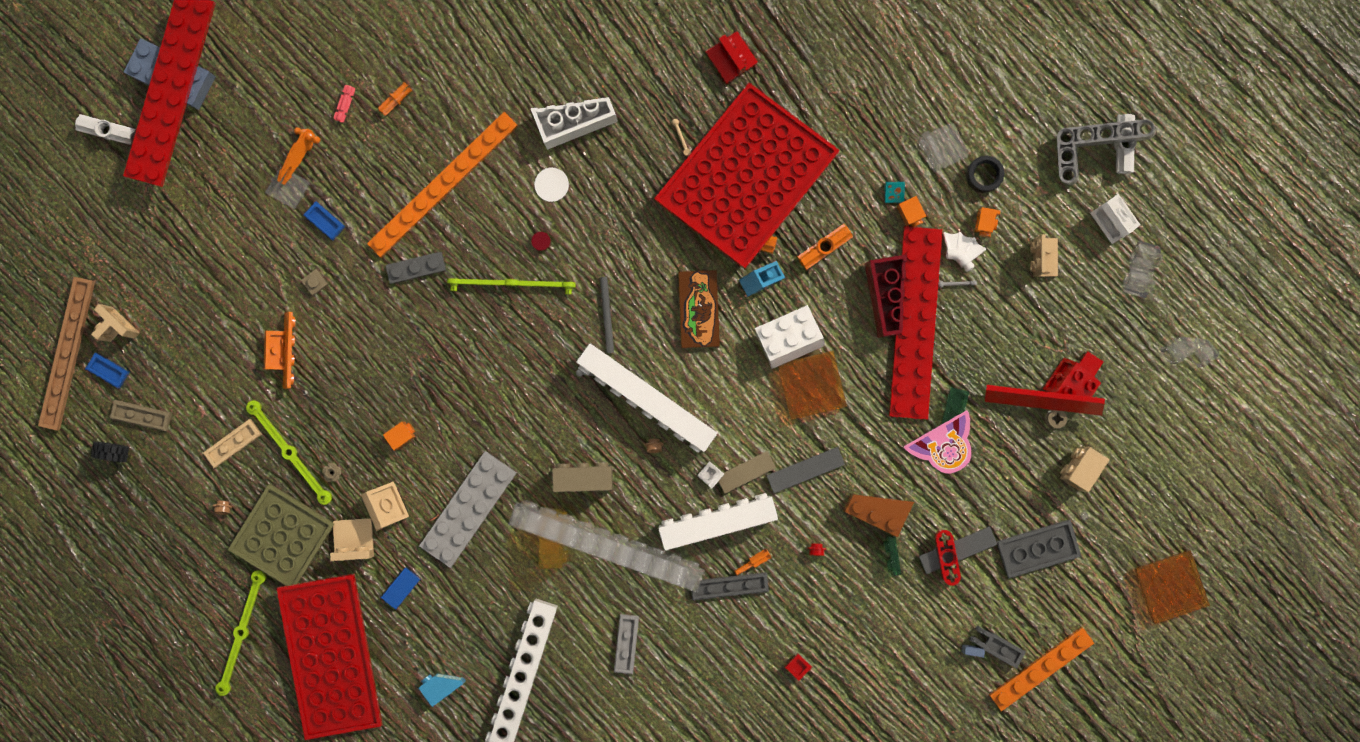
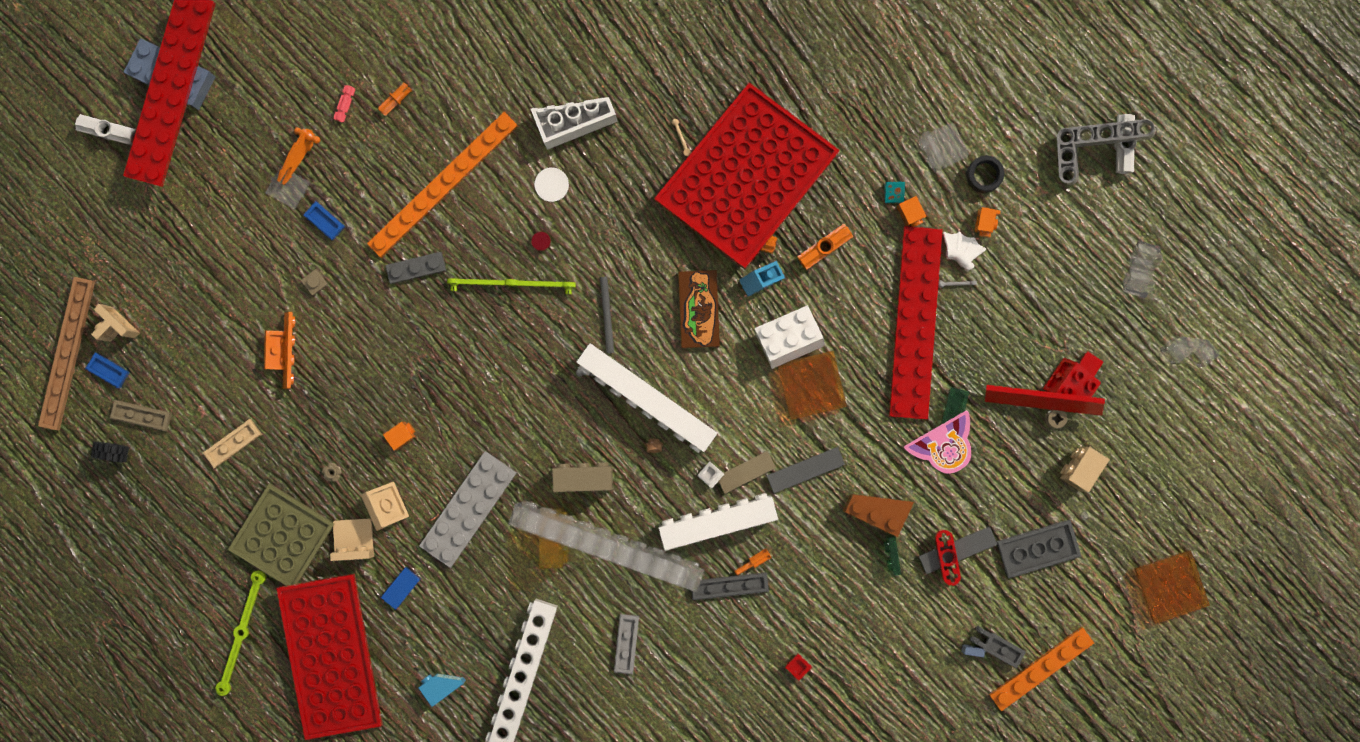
medium nougat plate [212,501,232,515] -> none
lime piece [246,400,332,505] -> none
red bracket [705,31,758,84] -> none
red plate [807,544,826,556] -> none
dark red wedge [864,254,907,338] -> none
tan bracket [1030,234,1058,277] -> none
white bracket [1090,194,1140,244] -> none

